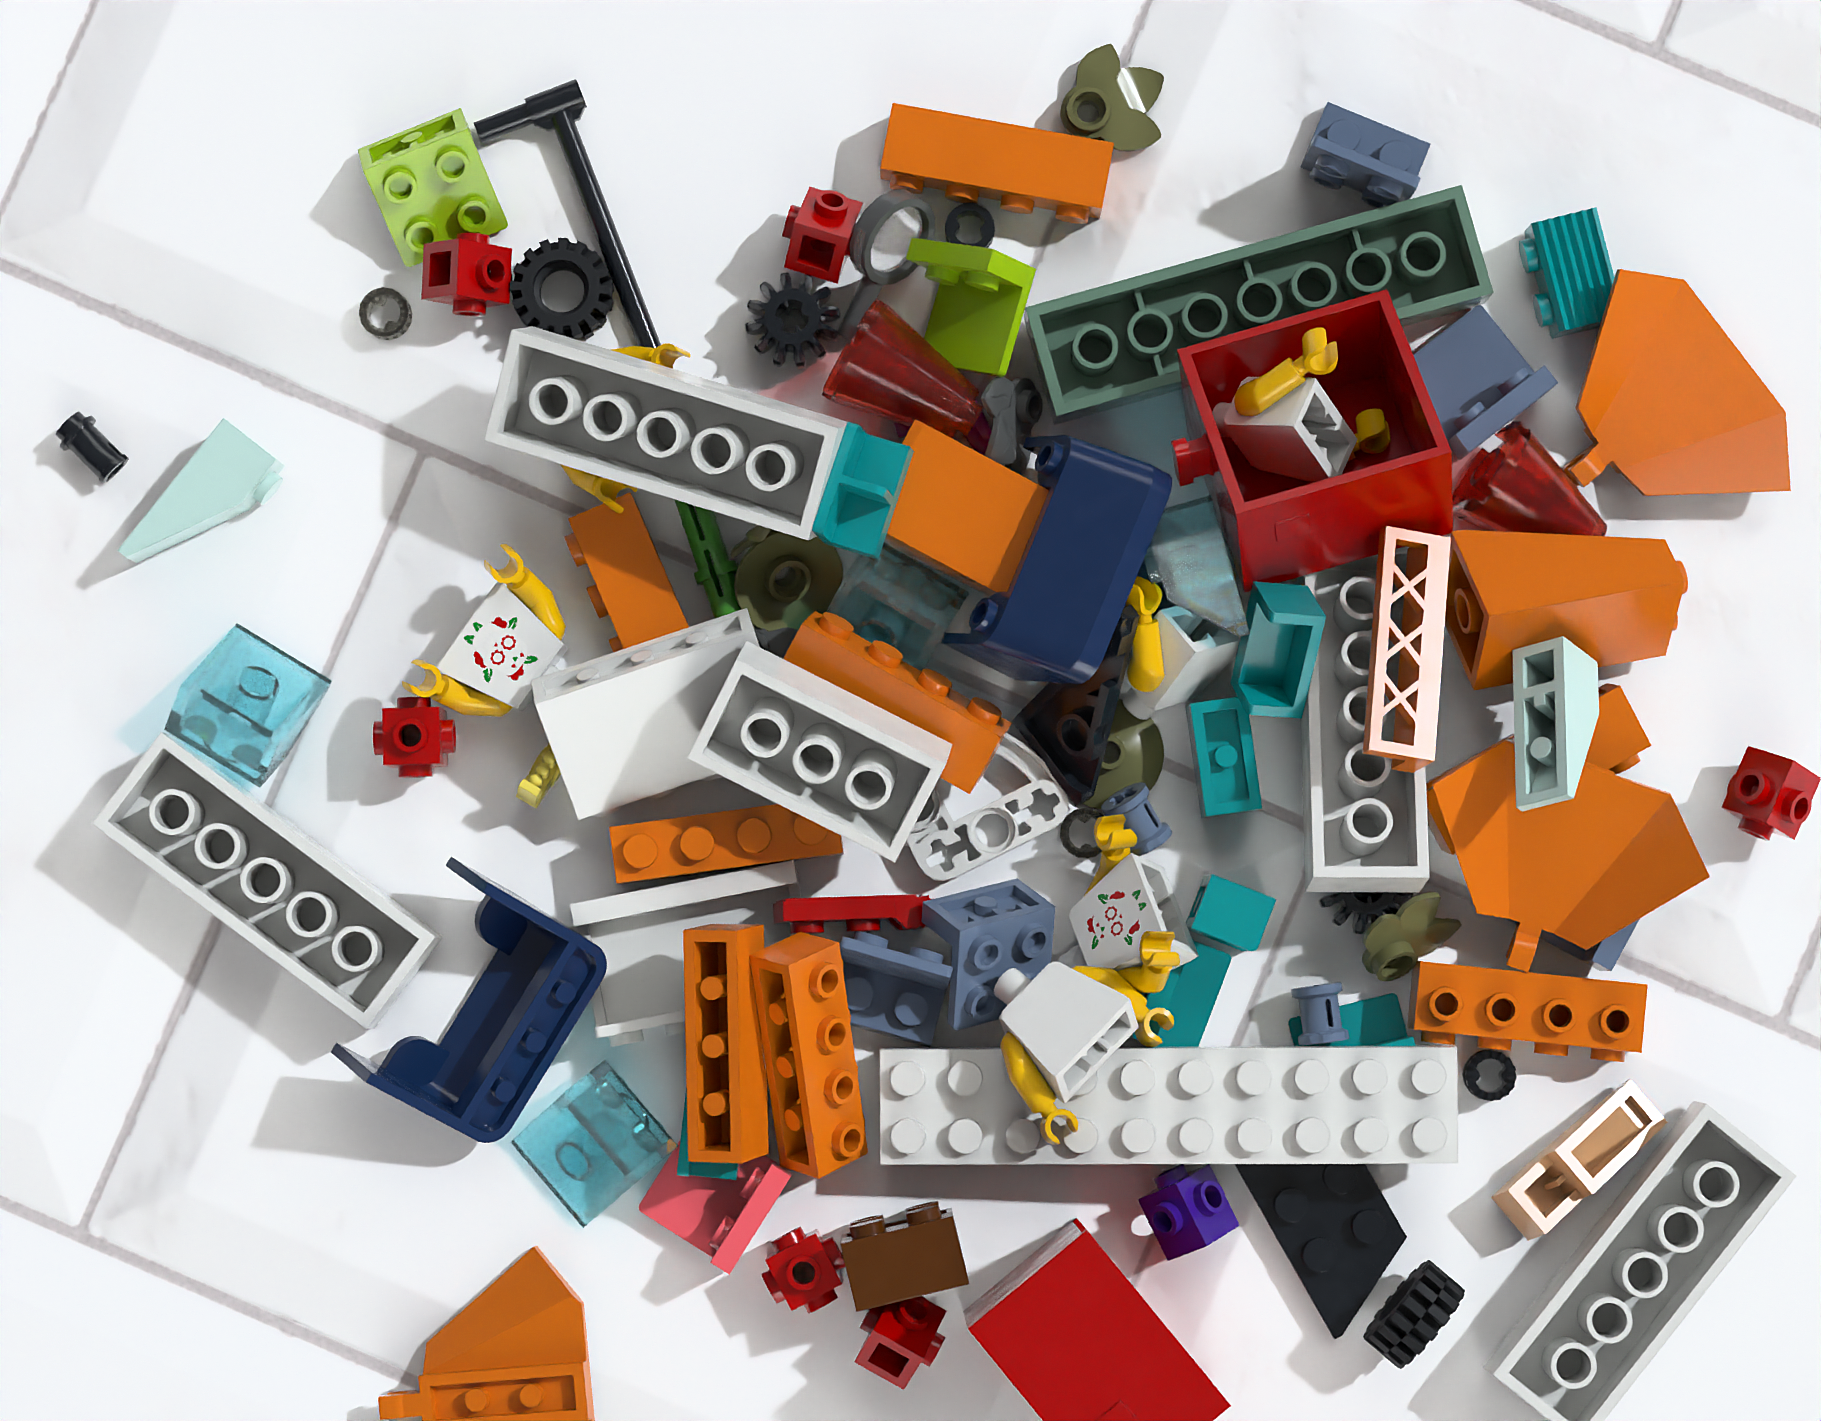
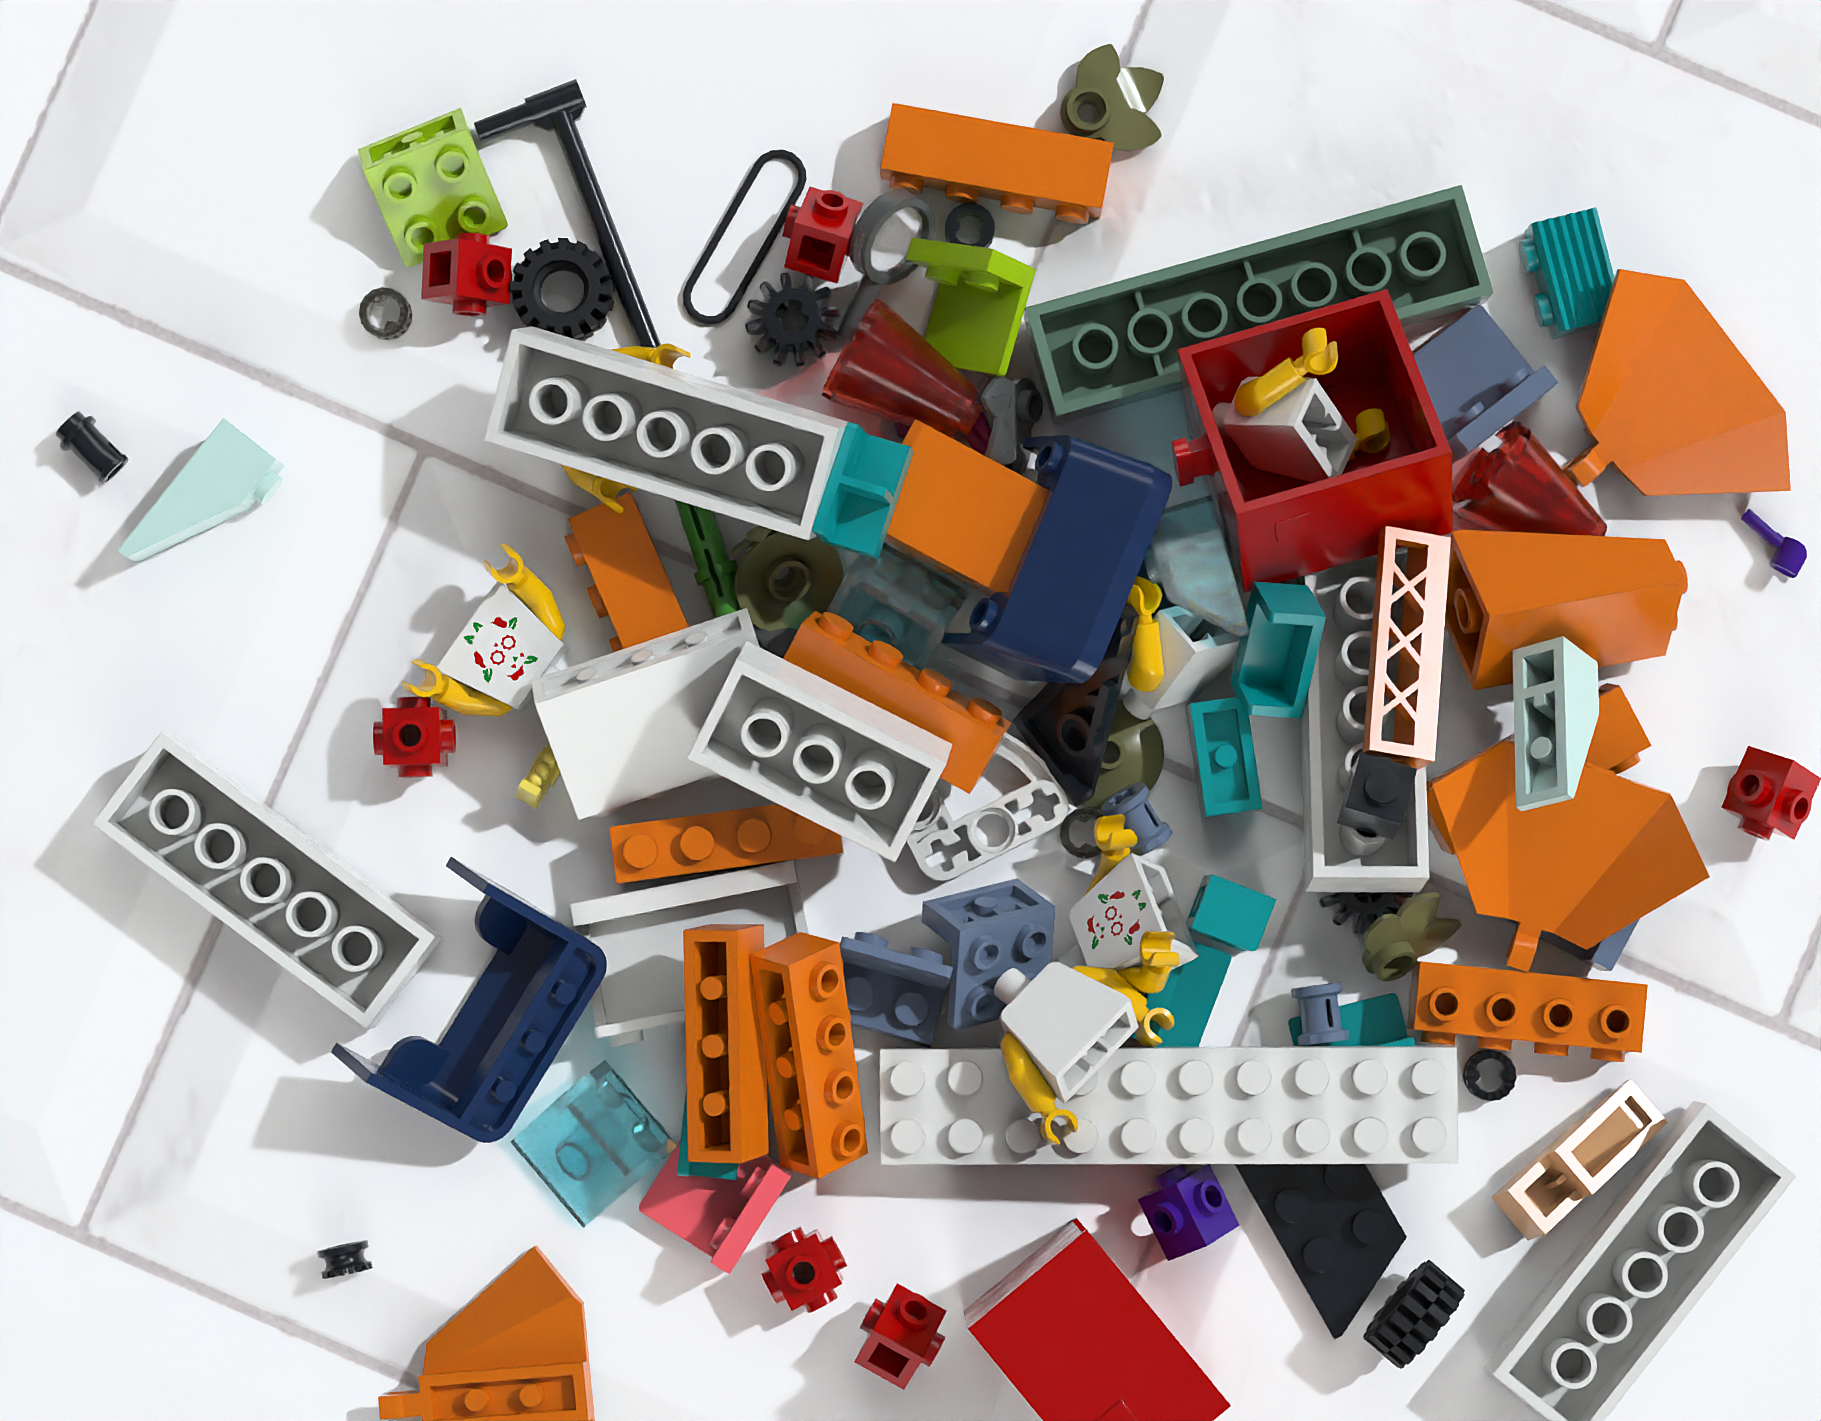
clear light blue slope [164,623,332,788] -> none
red hinge [773,894,934,934] -> none
reddish brown slope [840,1201,969,1312] -> none
sand blue bracket [1300,102,1431,208] -> none
none -> black bush [317,1240,373,1279]
none -> black piece [683,149,807,324]
none -> black brick [1337,752,1417,840]
none -> dark purple hand [1740,508,1807,578]

